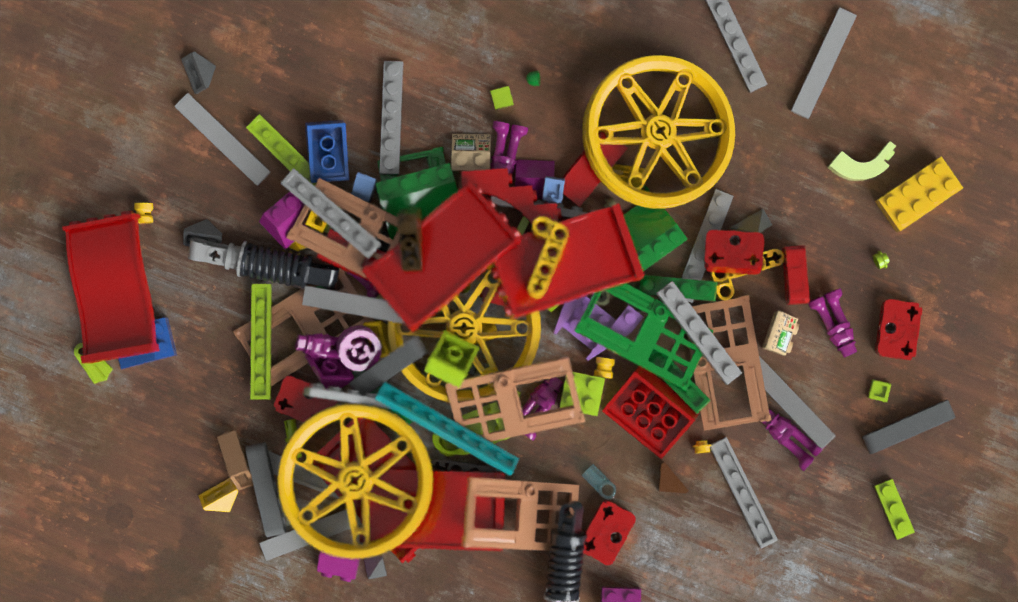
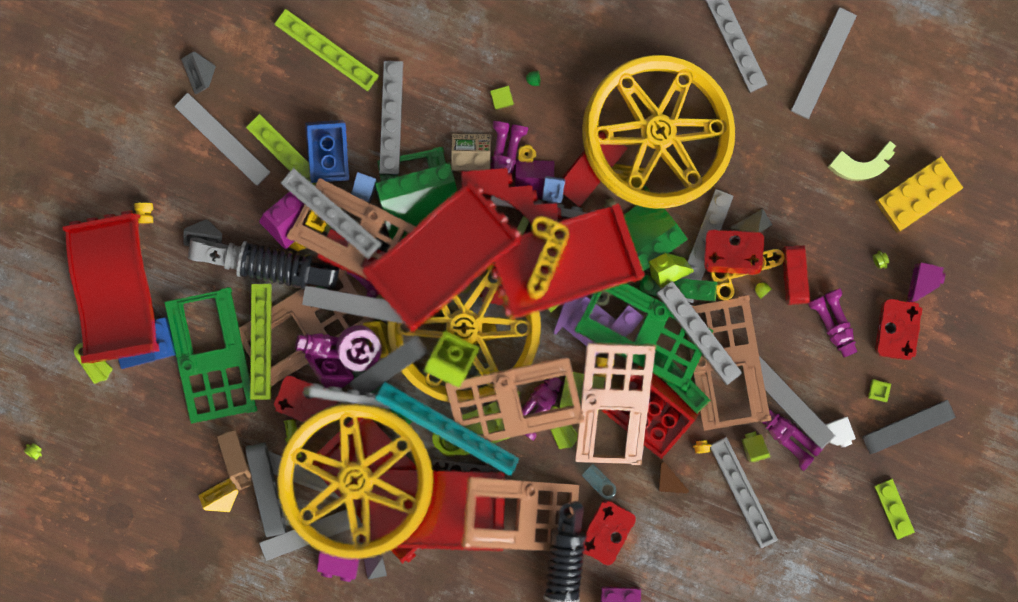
dark brown slope [397,207,423,271] -> none
tan slope [762,311,799,356] -> none
none -> lime plate [24,443,42,460]
none -> green door [165,287,258,424]
none -> lime plate [275,9,379,92]
none -> yellow plate [517,145,536,162]
none -> lime piece [550,406,577,449]
none -> door [575,343,656,465]
none -> lime slope [649,253,694,288]
none -> lime slope [741,431,770,462]
none -> lime hinge [755,283,772,299]
none -> white slope [825,417,856,448]
none -> magenta slope [906,263,945,302]

